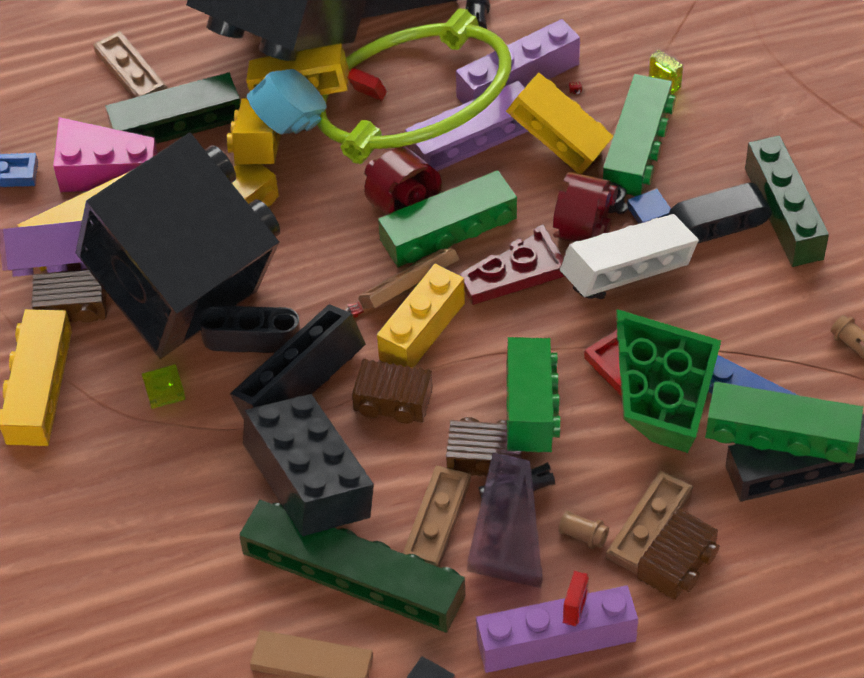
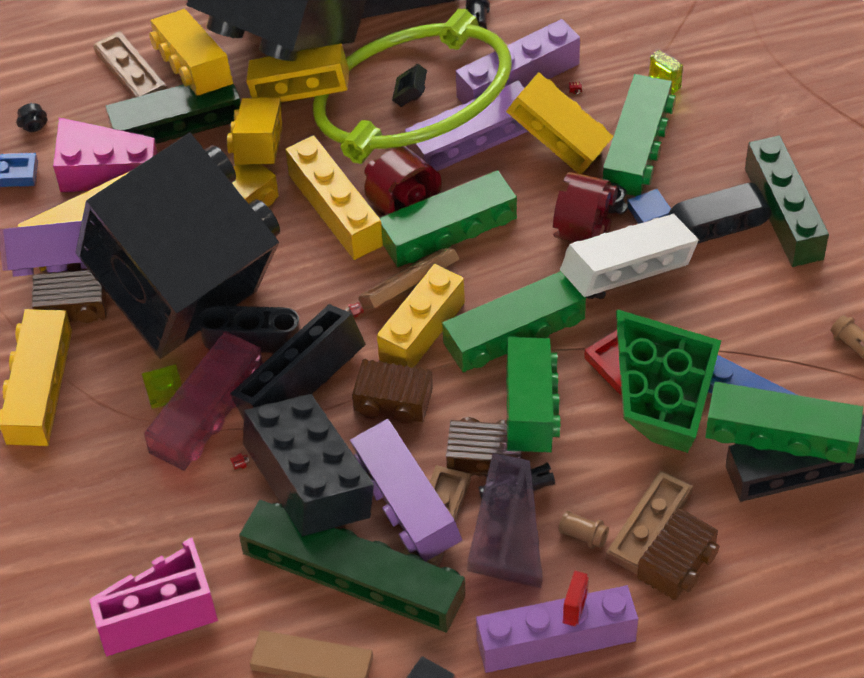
medium azure brick [247,69,327,135] -> none
red tile [347,68,387,101] -> none
wing [460,224,565,305] -> none
none -> black plate [16,103,48,132]
none -> dark pink wedge [89,537,218,657]
none -> clear pink brick [144,331,263,471]
none -> yellow brick [149,9,233,96]
none -> red piece [230,453,249,470]
none -> yellow brick [285,135,383,260]
none -> medium lavender brick [350,419,463,562]
none -> black plate [392,64,427,107]
none -> green brick [442,271,586,373]

